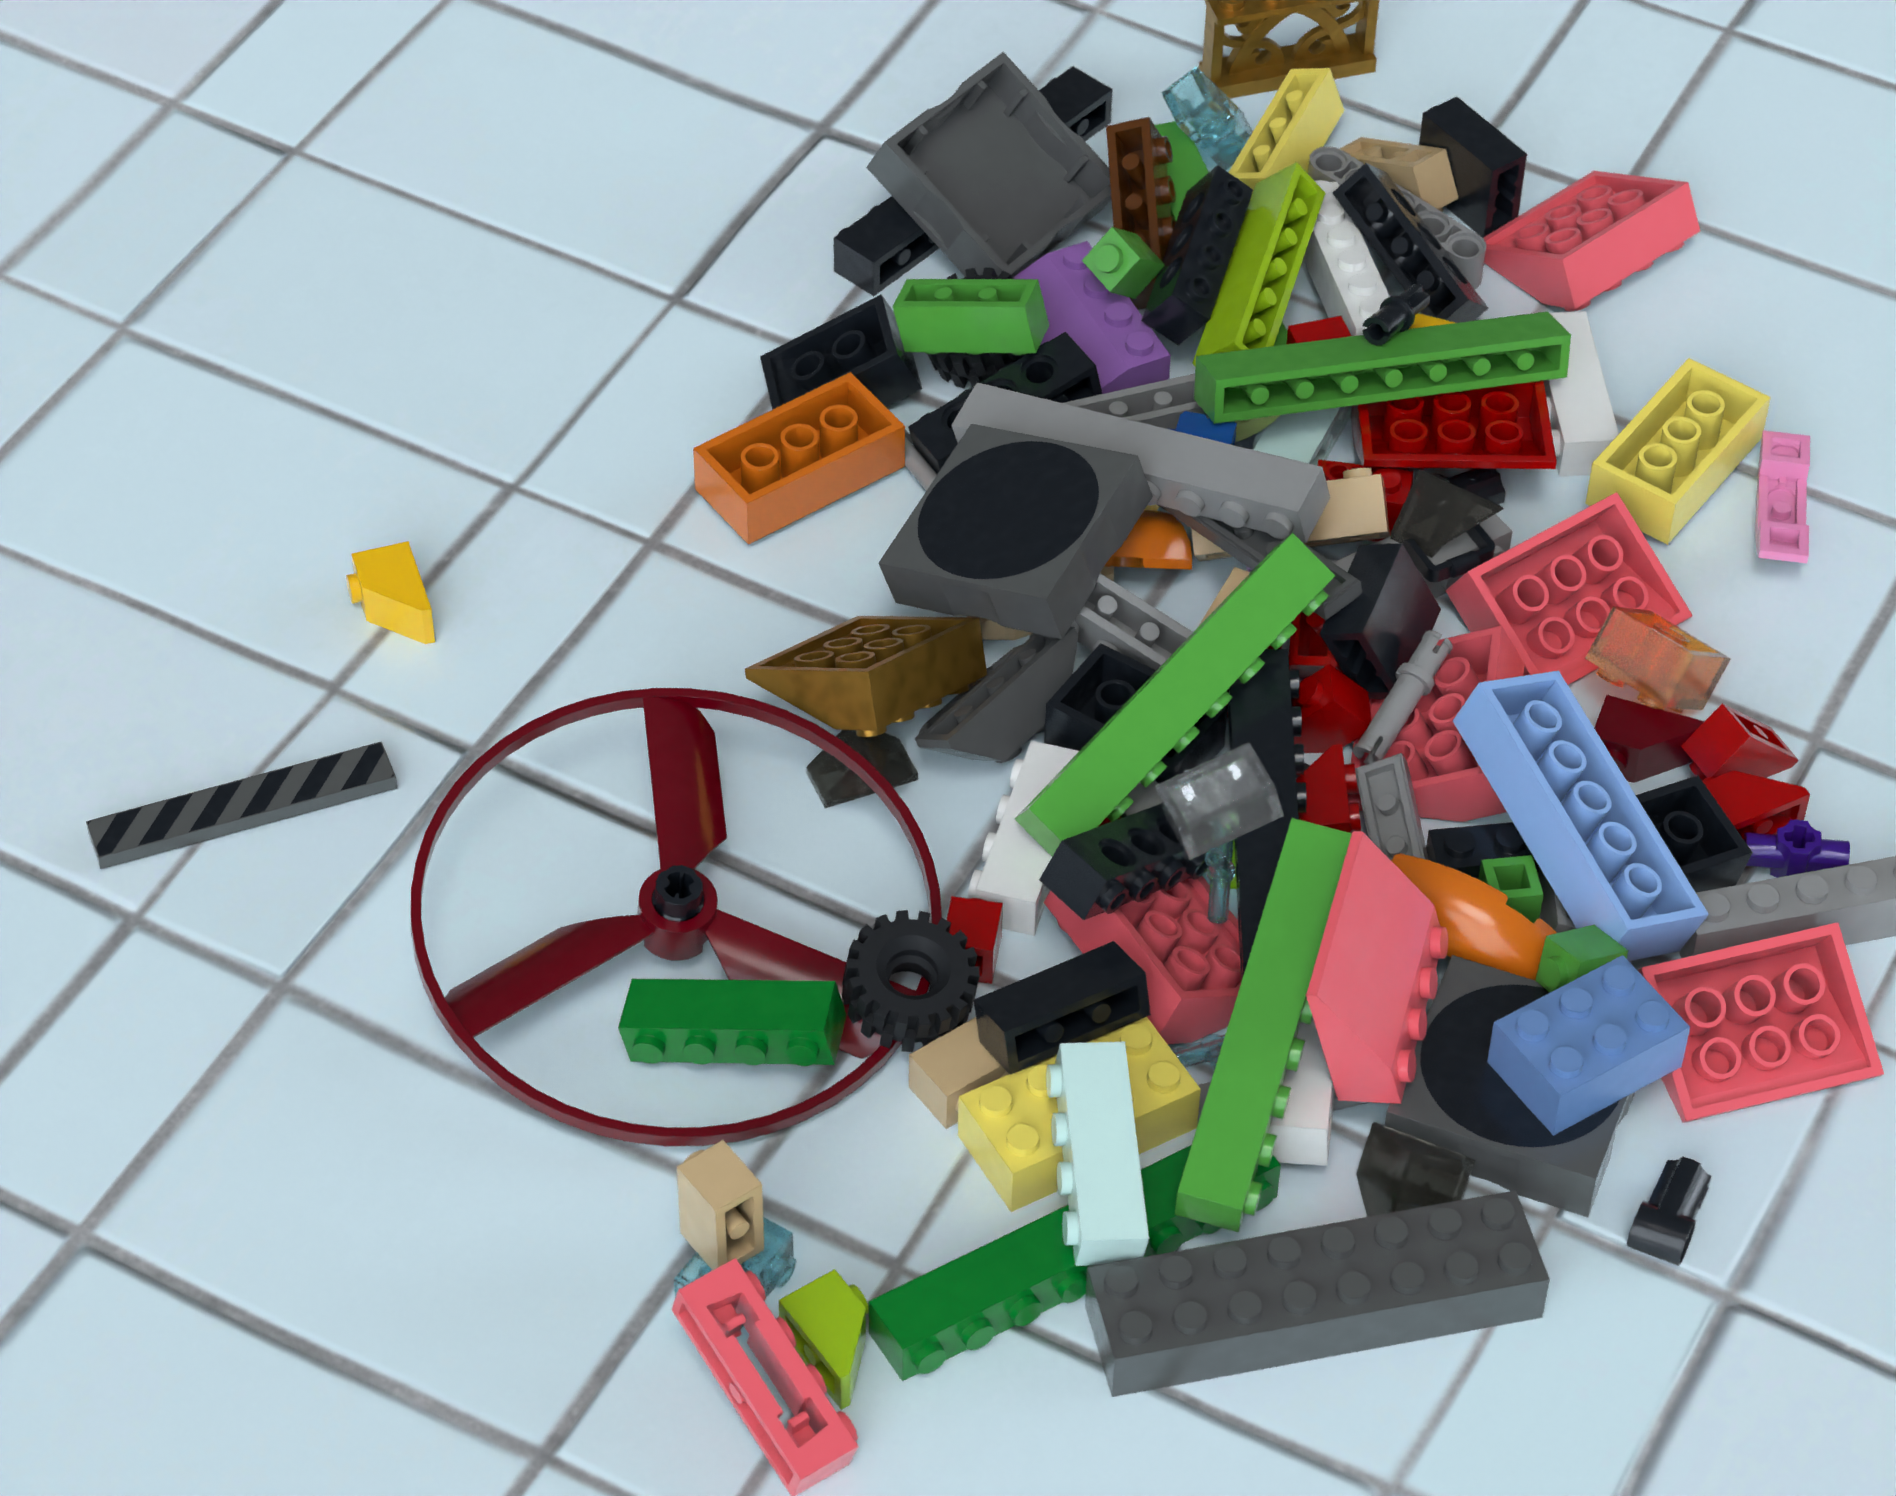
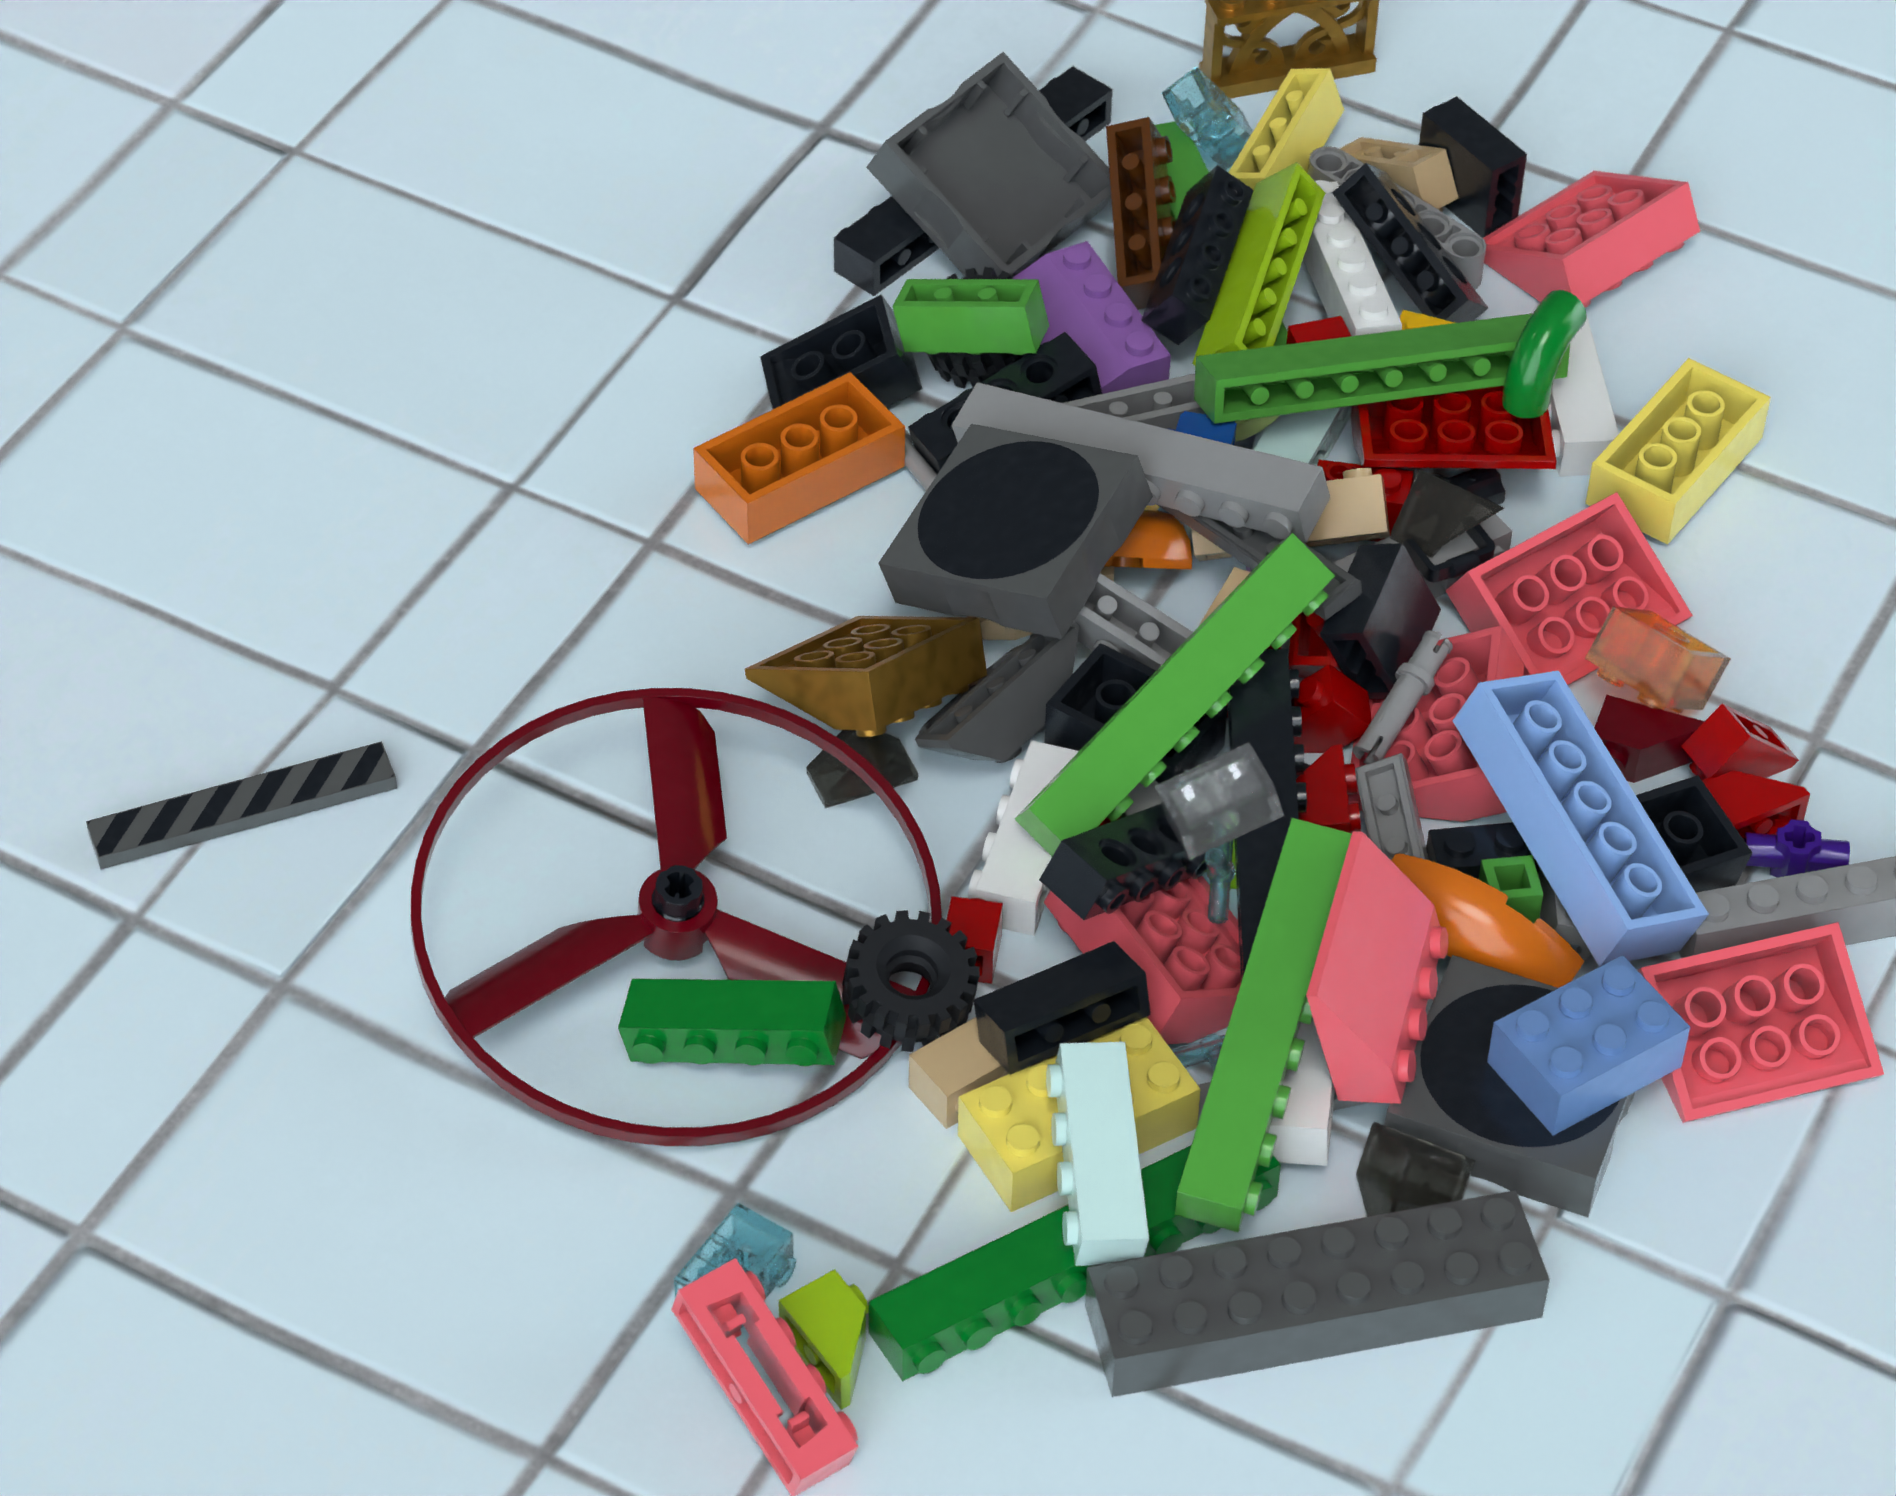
yellow slope [346,541,435,644] -> none
tan brick [677,1140,764,1270] -> none
bright green brick [1082,227,1165,299] -> none
black axle [1362,284,1430,346] -> none
bright green brick [1535,925,1628,993] -> none
black piece [1627,1156,1711,1266] -> none
bright pink slope [1755,430,1810,563] -> none
none -> green cylinder [1502,290,1587,418]

